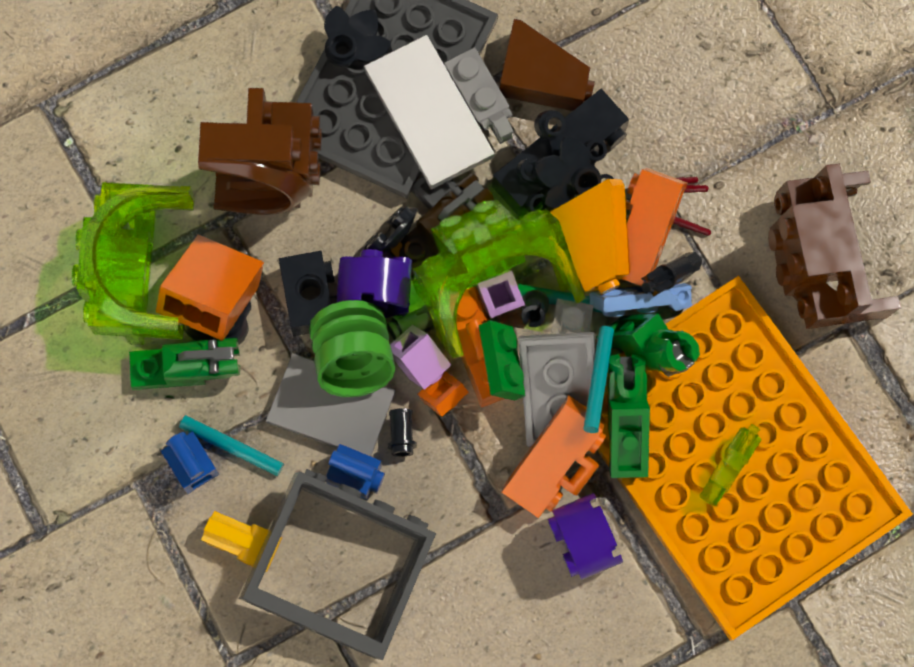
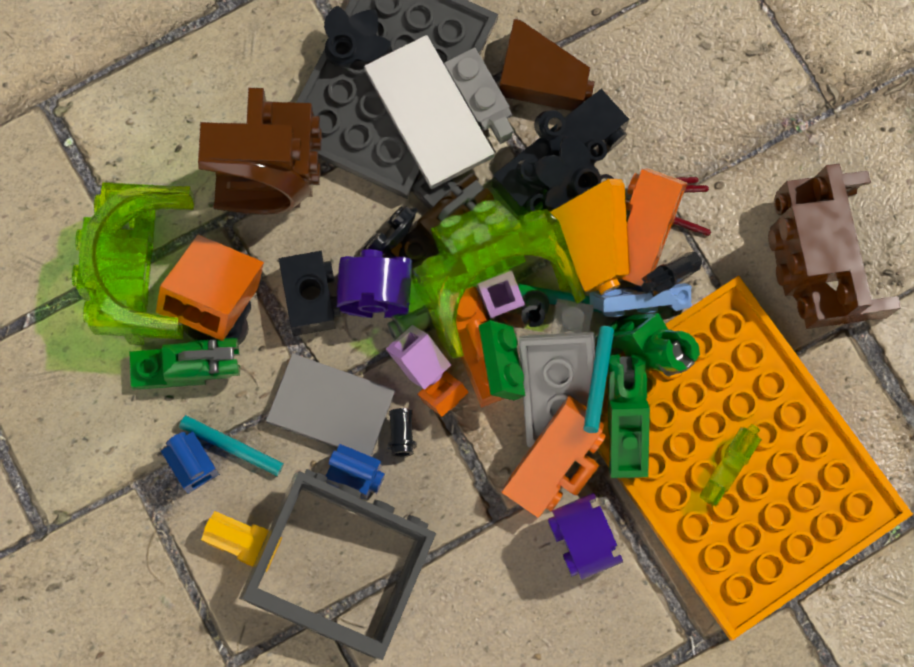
bright green wheel [309,300,396,397] -> none

